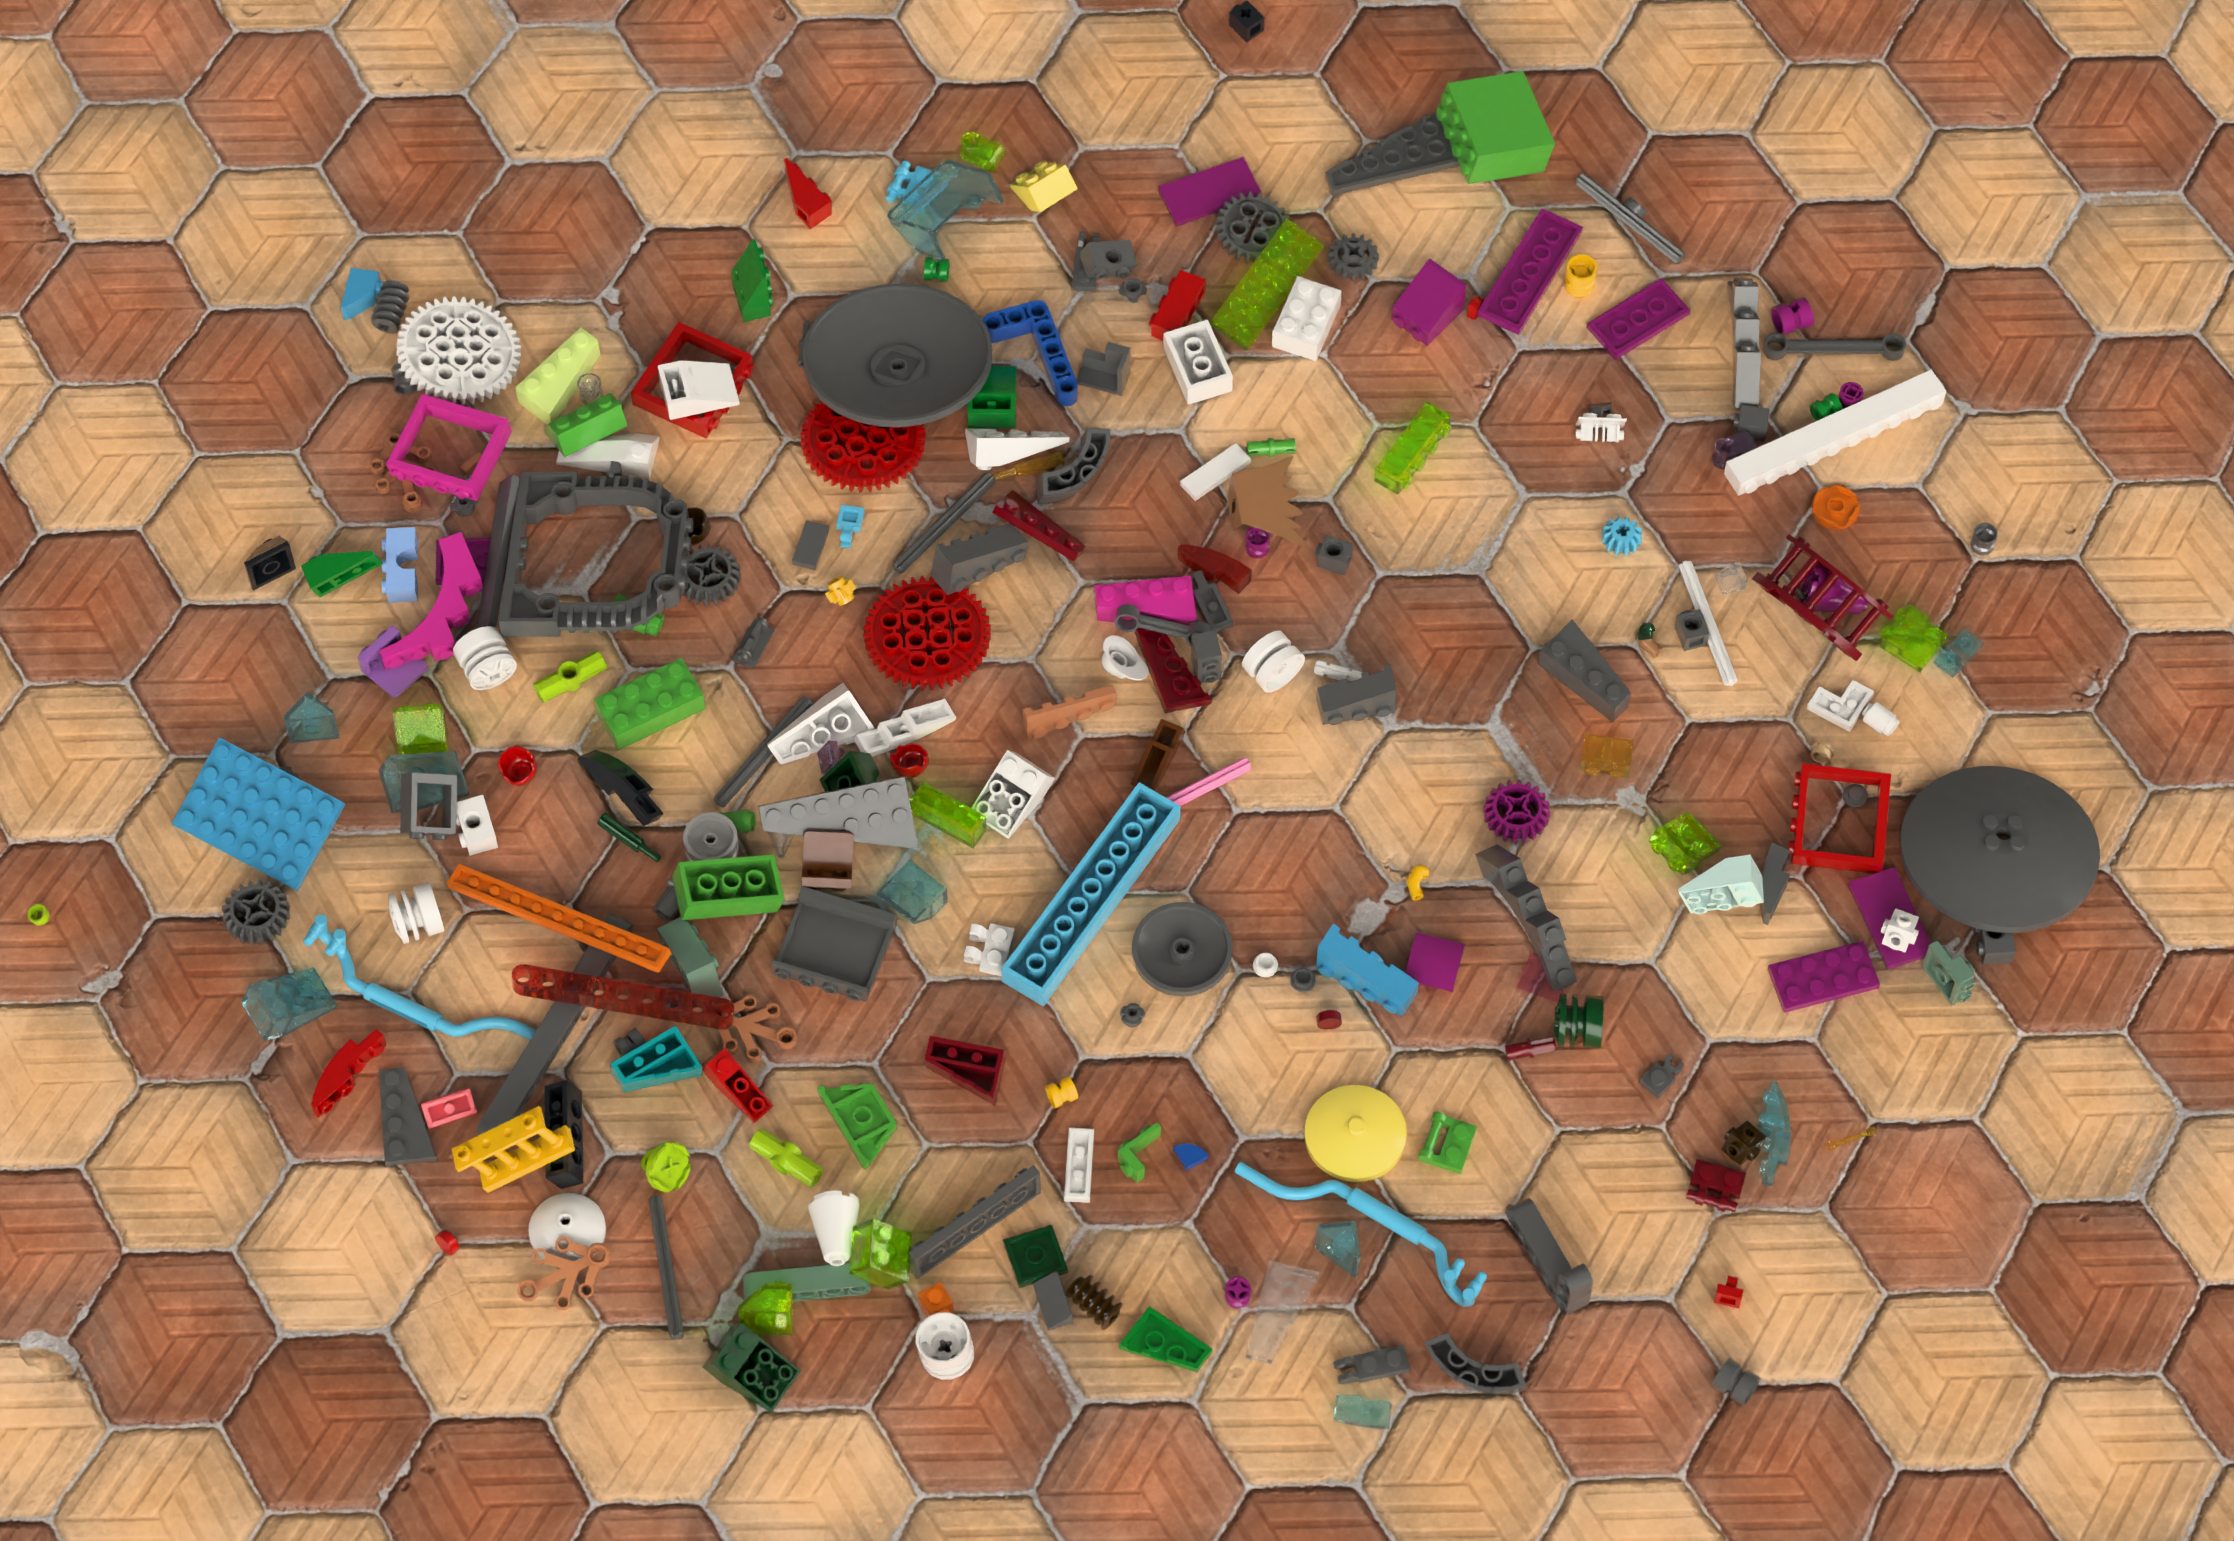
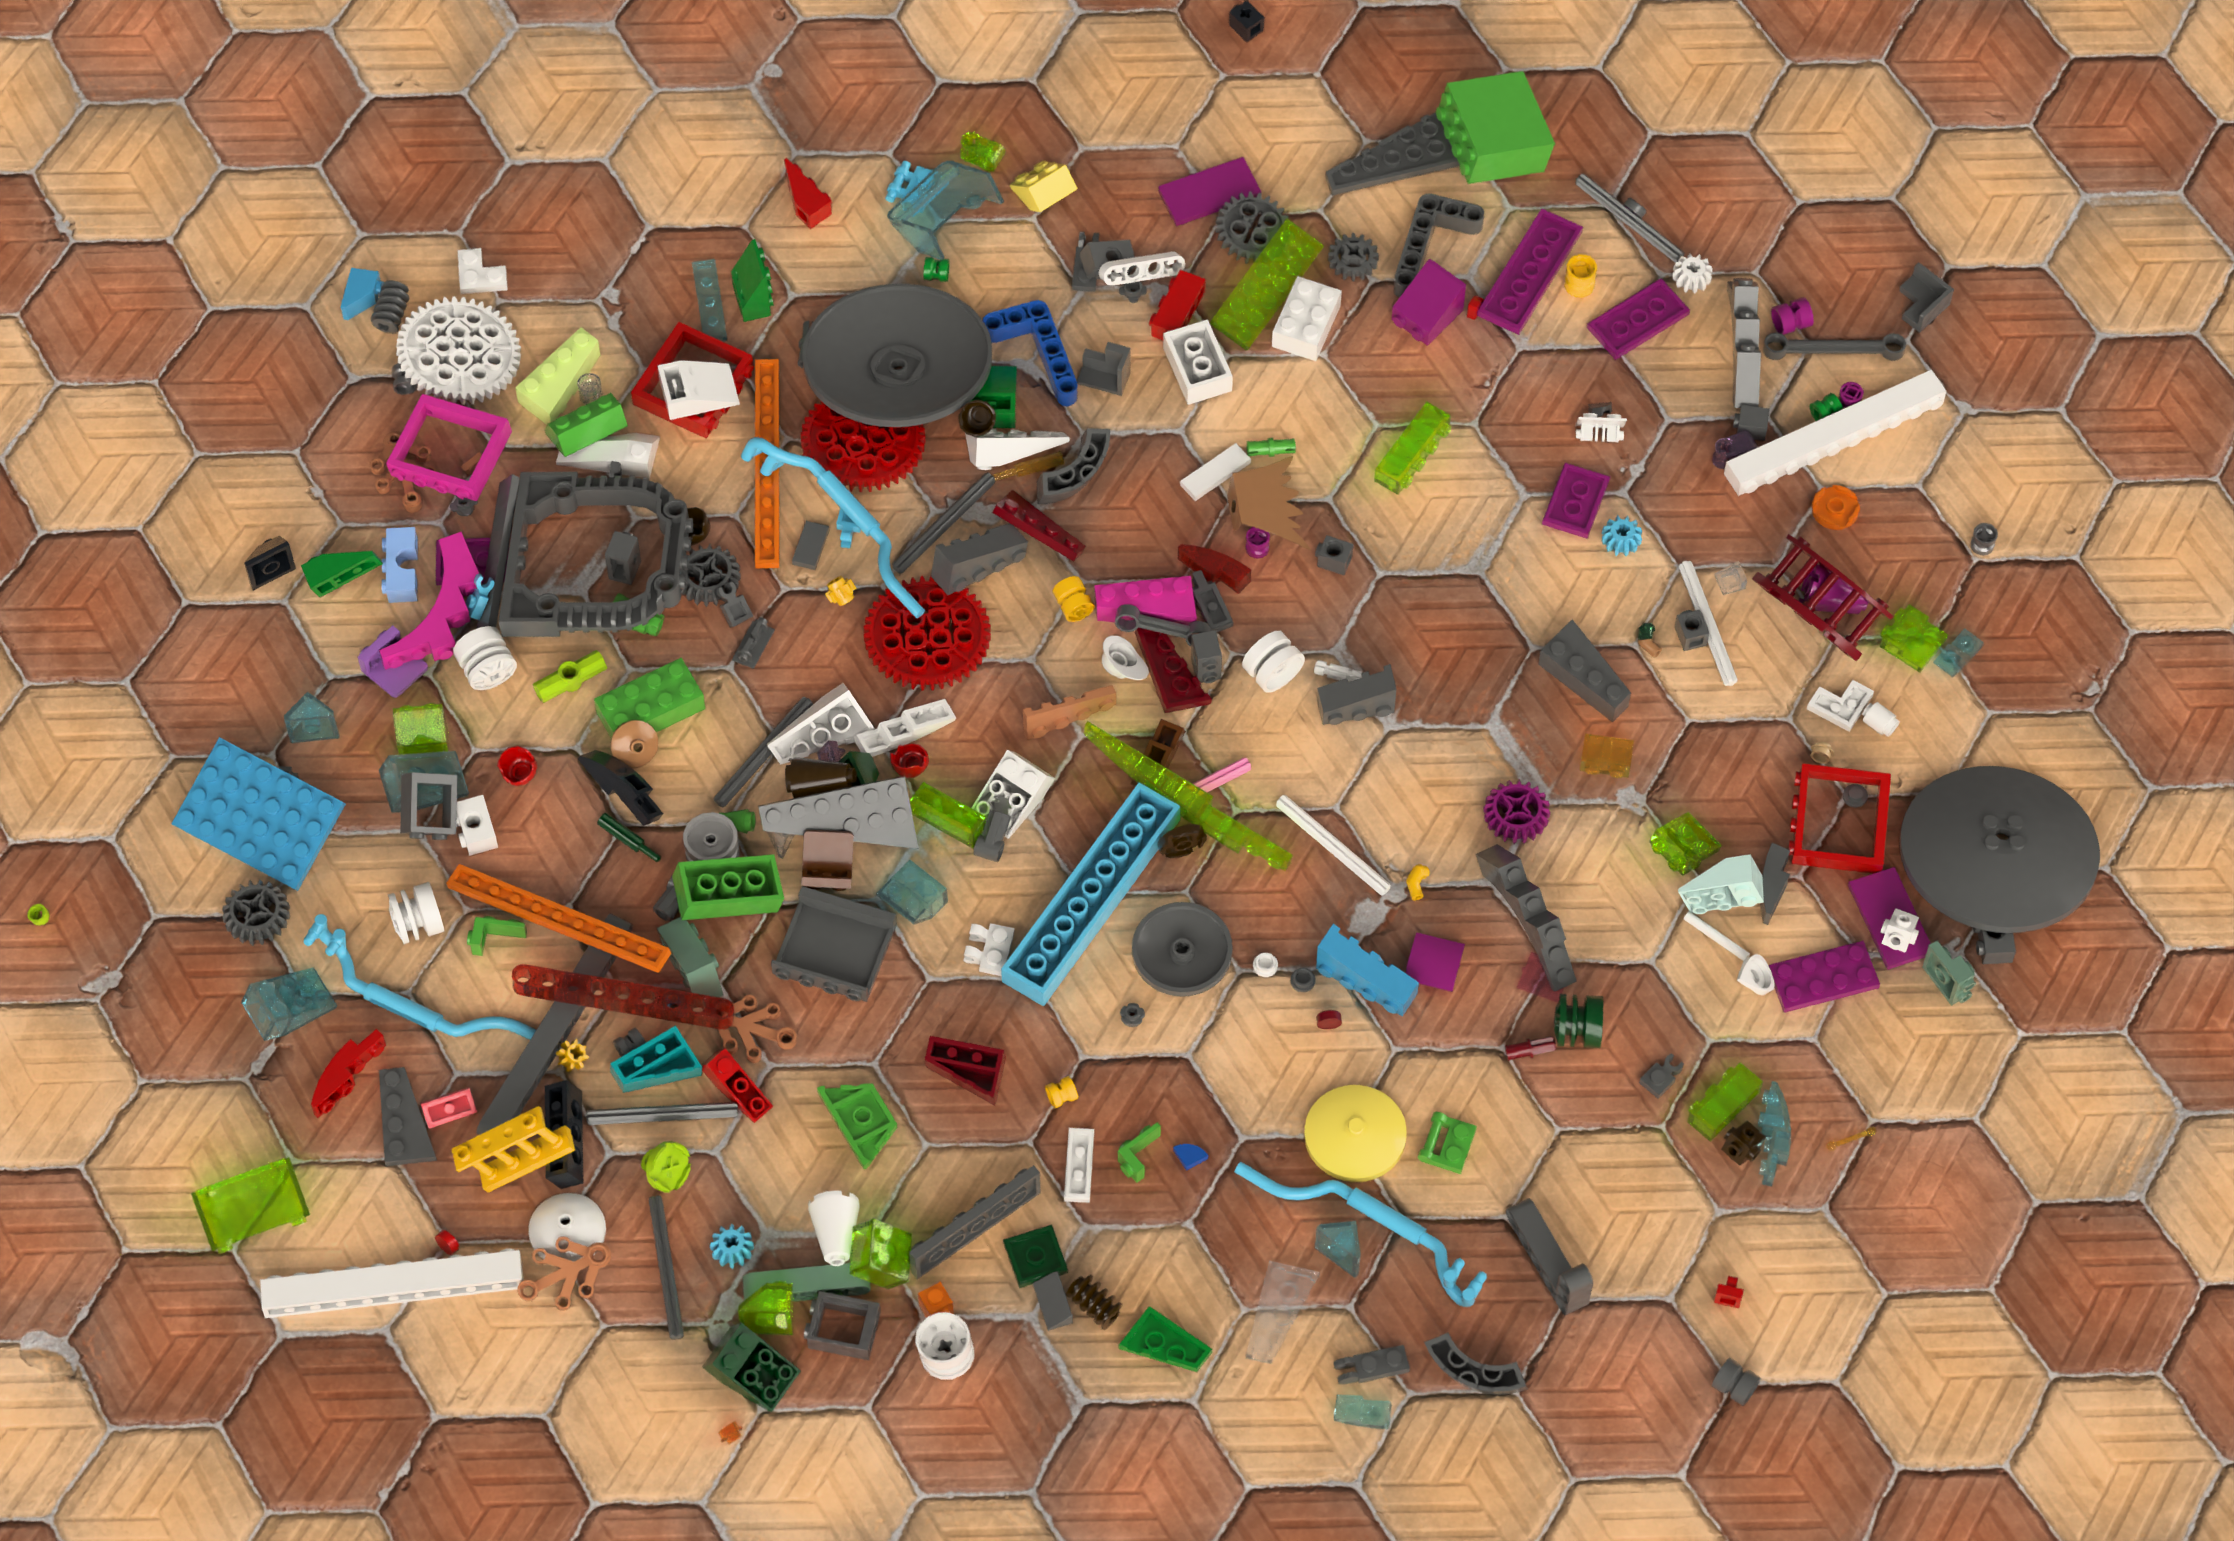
lime piece [749,1128,824,1188] -> none
magenta wheel [1225,1277,1251,1308] -> none
dark red plate [1686,1159,1746,1212] -> none
none -> clear neon green windscreen [191,1156,310,1254]
none -> white brick [260,1249,524,1318]
none -> white plate [458,248,508,294]
none -> medium azure plate [465,573,494,620]
none -> bright green bracket [467,916,527,956]
none -> yellow gear [555,1039,589,1072]
none -> axle [586,1102,738,1125]
none -> dark grey brick [605,531,641,585]
none -> medium nougat dish [610,720,658,768]
none -> clear light blue tile [692,259,728,342]
none -> medium azure gear [710,1223,754,1269]
none -> dark grey plate [716,581,753,627]
none -> clear orange plate [718,1421,743,1444]
none -> medium azure piece [741,437,925,618]
none -> orange plate [755,359,780,569]
none -> dark brown cone [785,757,857,798]
none -> flat silver window [804,1291,881,1360]
none -> dark brown hair [958,399,996,437]
none -> dark grey piece [974,809,1011,863]
none -> yellow wheel [1053,576,1095,622]
none -> clear neon green slope [1084,721,1293,871]
none -> white beam [1099,252,1185,285]
none -> dark brown tile [1158,824,1207,858]
none -> white axle [1276,795,1391,896]
none -> dark grey beam [1394,194,1484,298]
none -> magenta tile [1542,463,1610,539]
none -> white gear [1672,253,1712,294]
none -> white bar [1684,911,1750,961]
none -> clear neon green brick [1687,1062,1763,1142]
none -> white piece [1737,954,1775,995]
none -> dark grey panel [1899,262,1954,333]

